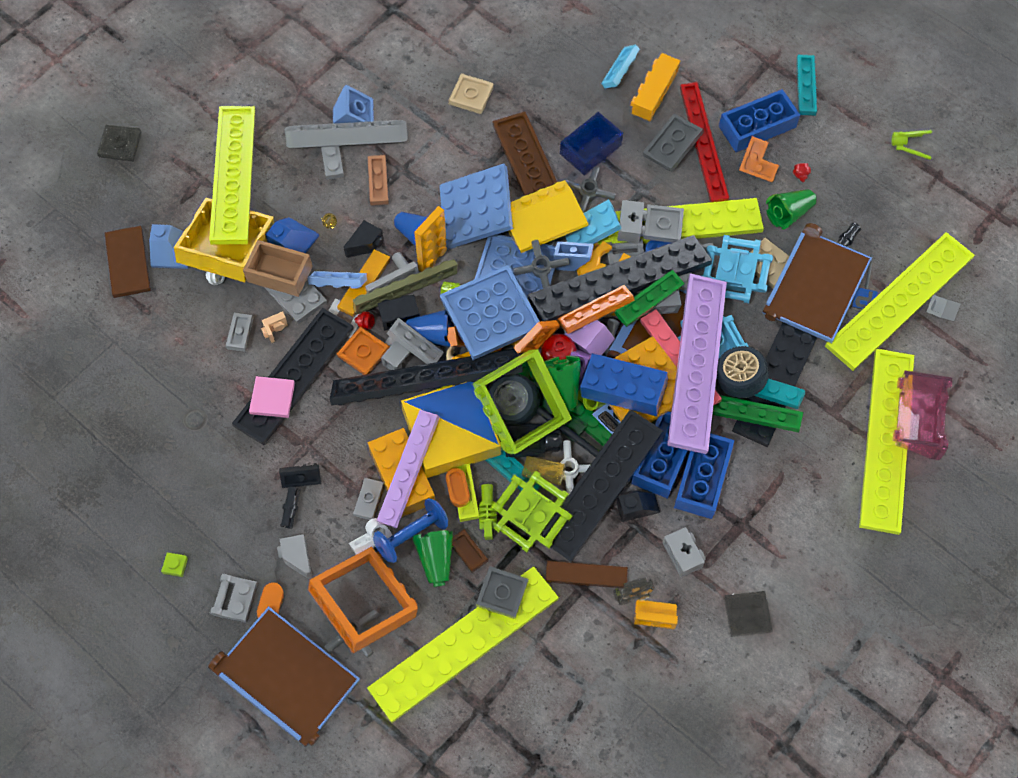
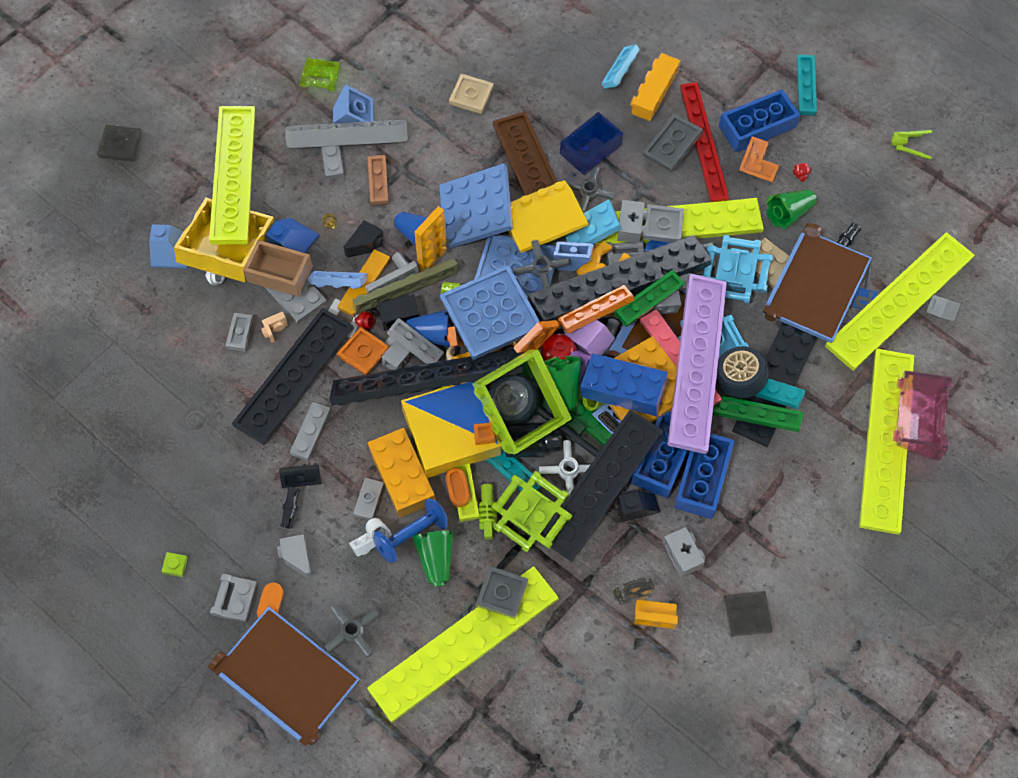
reddish brown tile [104,226,151,298] -> none
bright pink tile [249,376,295,418] -> none
orange window [308,546,418,654] -> none
lavender plate [376,410,440,528] -> none
reddish brown tile [452,529,488,573] -> none
clear yellow plate [522,456,566,485] -> none
reddish brown tile [546,561,628,589] -> none
none -> light grey plate [290,402,331,461]
none -> clear neon green plate [300,58,341,92]
none -> orange tile [473,422,496,445]

